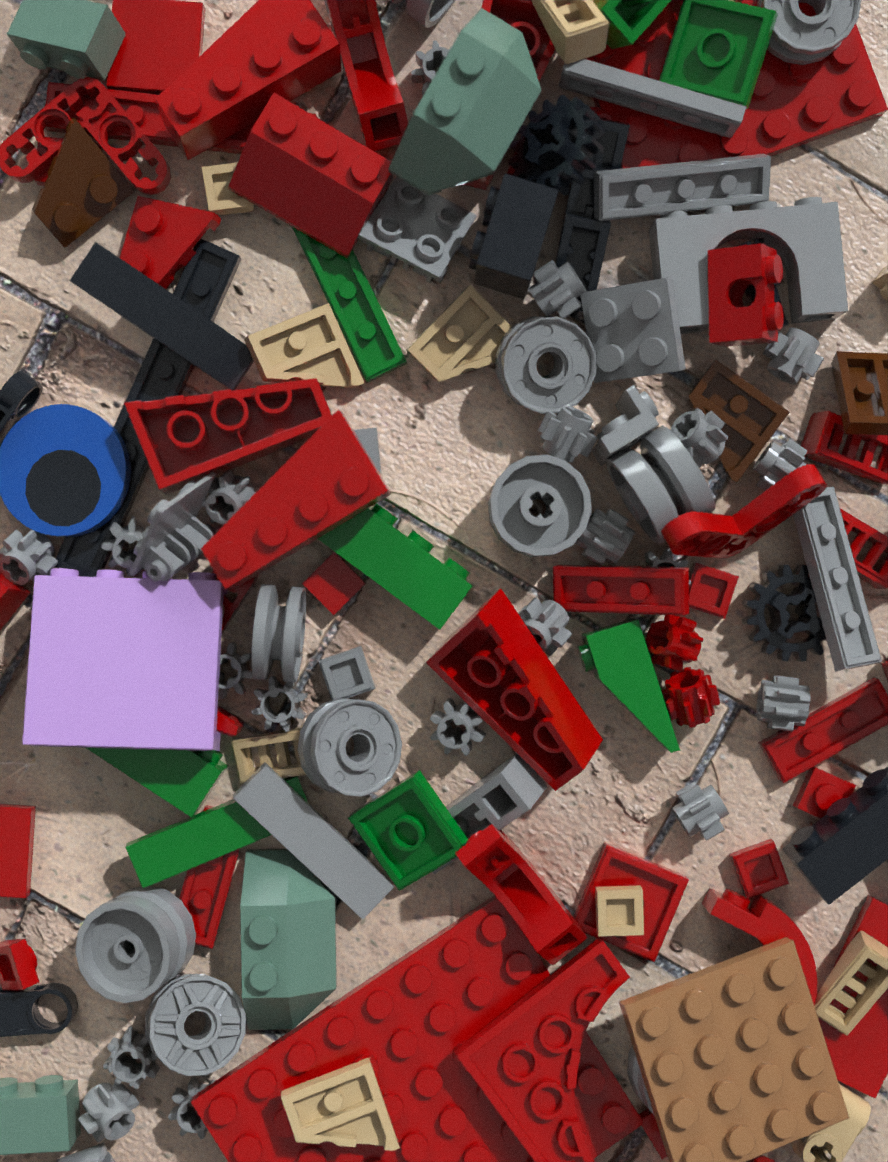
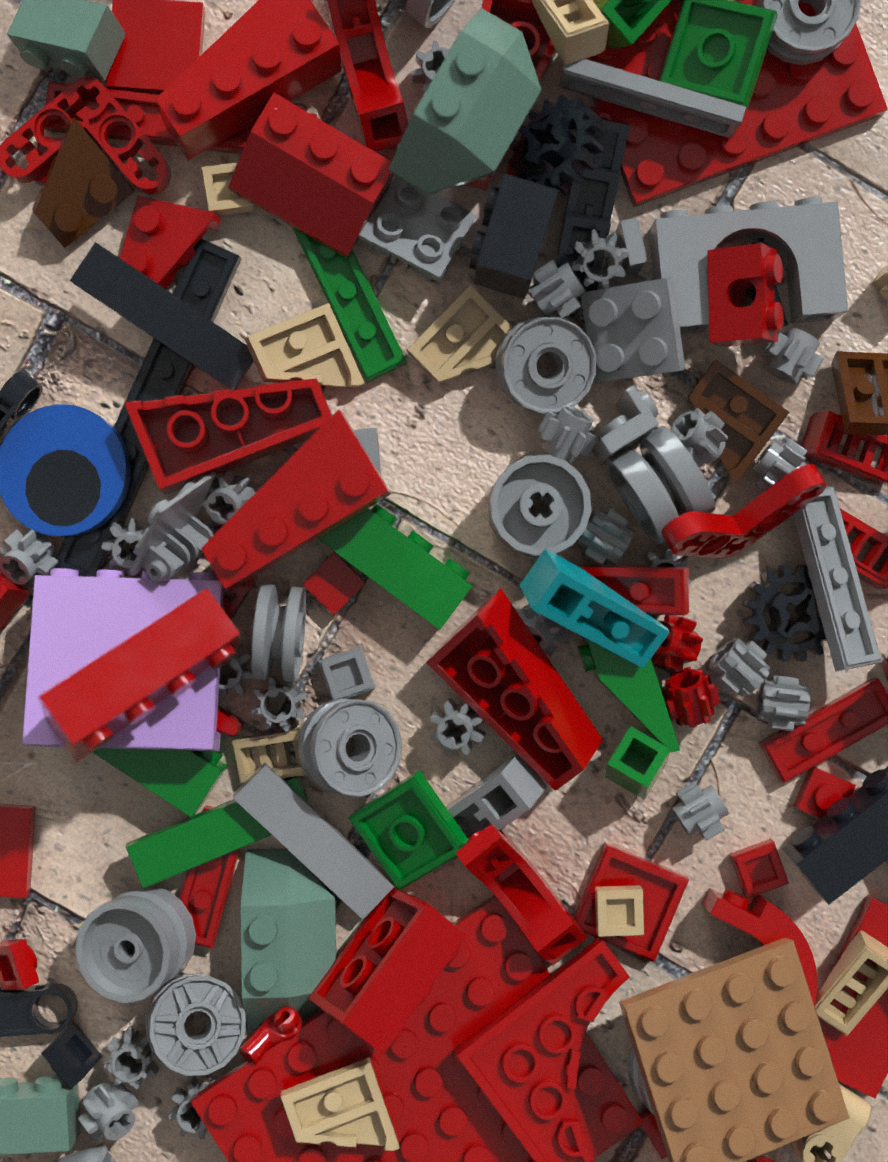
light grey tile [594,154,771,221] -> none
red tile [689,562,739,619] -> none
none -> red wedge [39,588,241,763]
none -> black plate [41,1022,102,1088]
none -> red arm [239,1006,302,1065]
none -> red slope [308,888,466,1055]
none -> teal slope [519,549,670,668]
none -> light grey gear [571,229,629,290]
none -> green brick [605,726,671,800]
none -> light grey tile [615,218,647,275]
none -> light grey gear [709,637,770,697]

